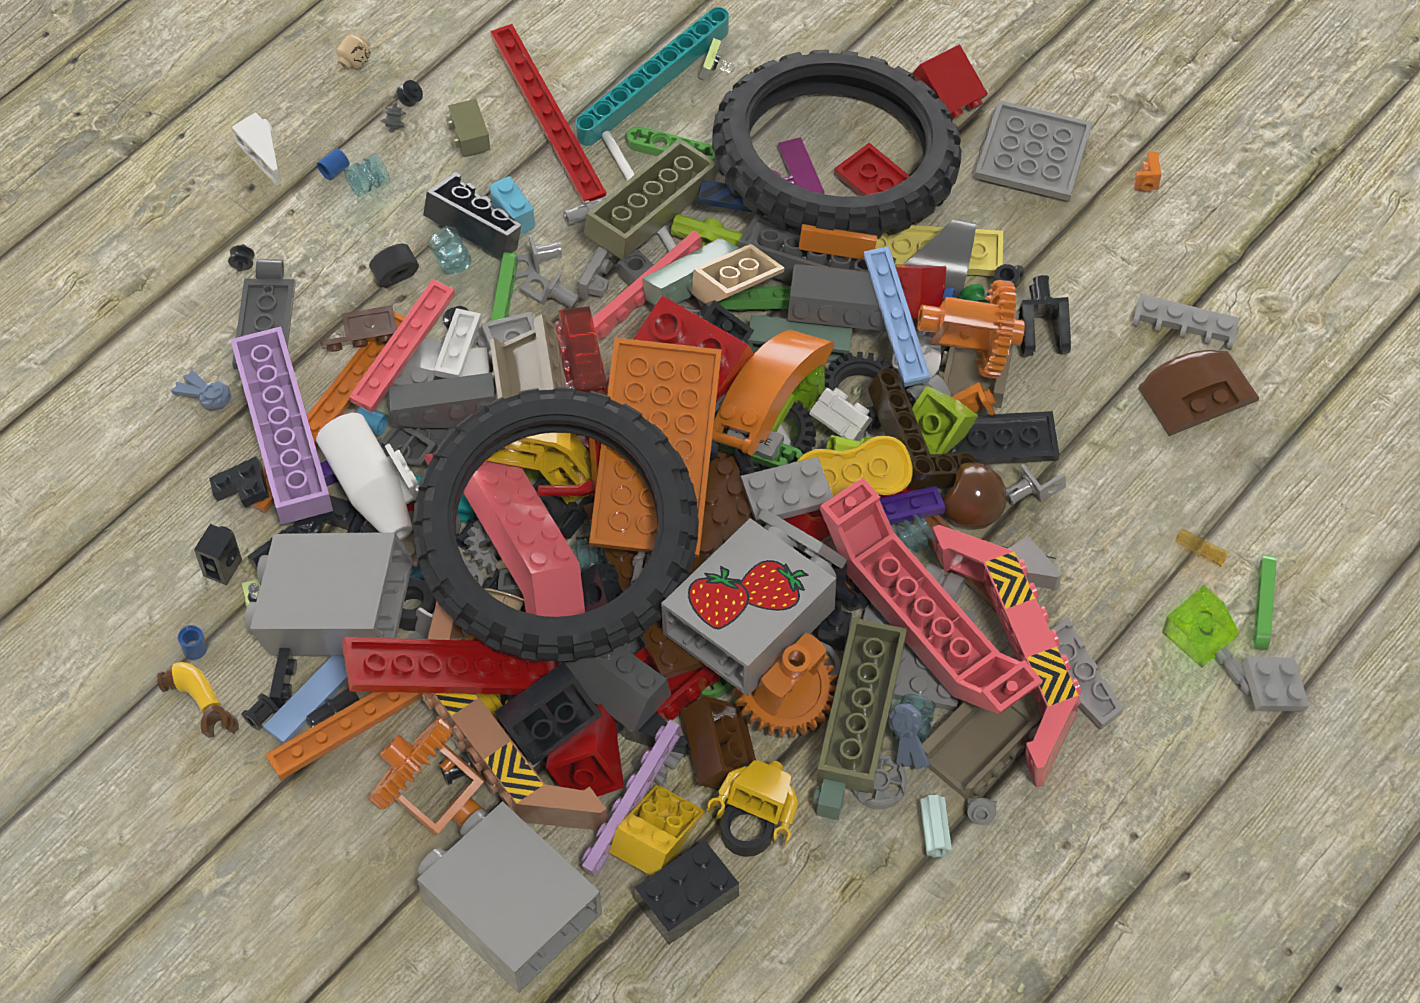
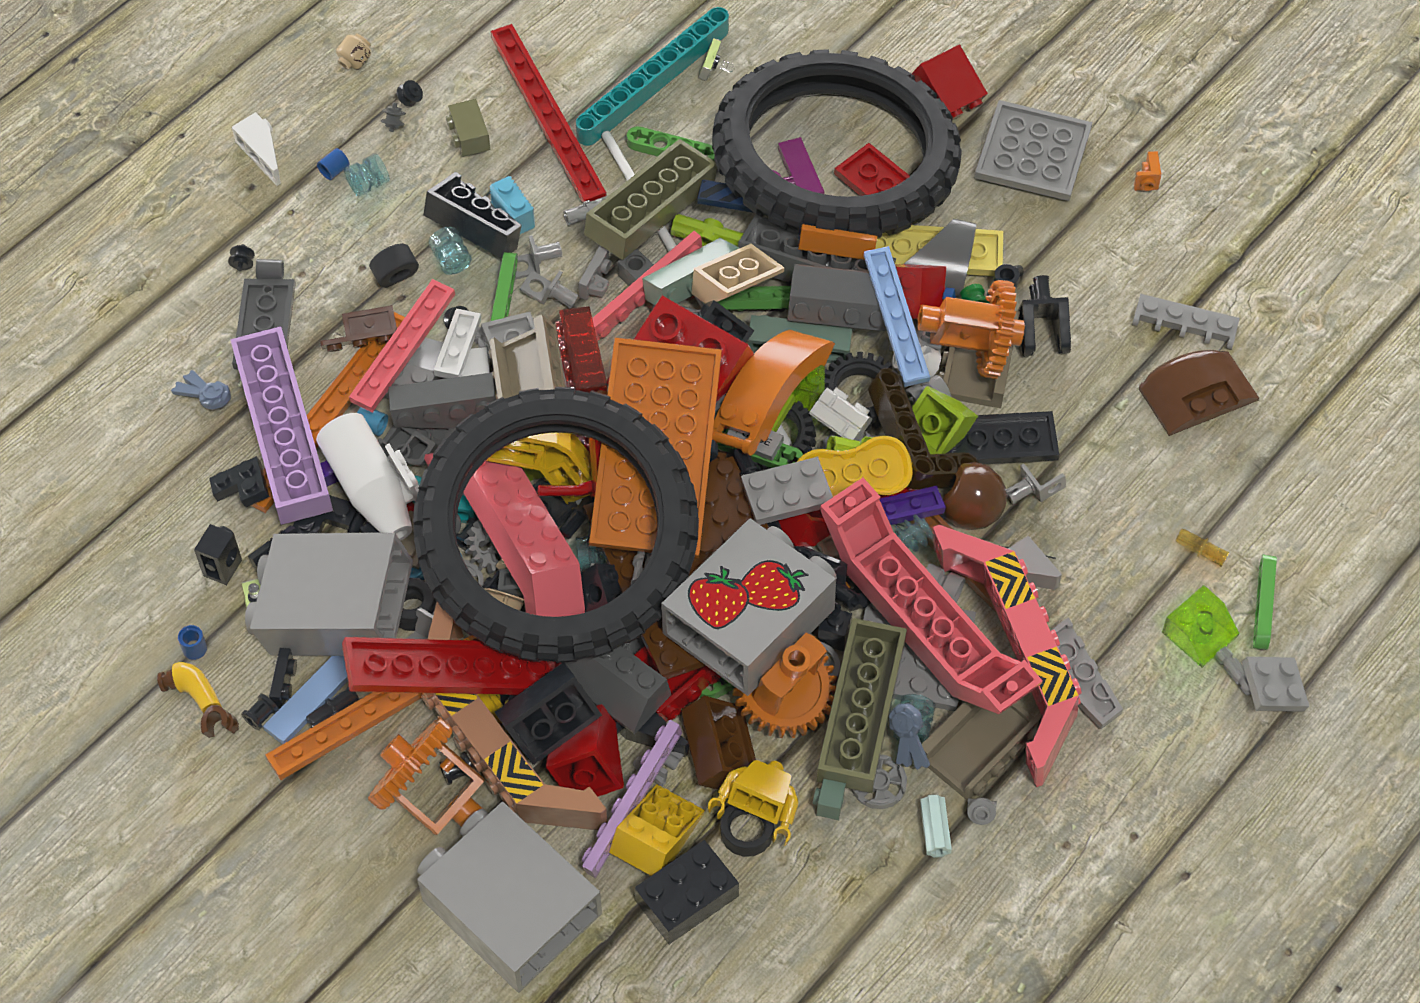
light grey plate [758,508,847,569] -> none
orange bracket [952,382,996,416] -> none

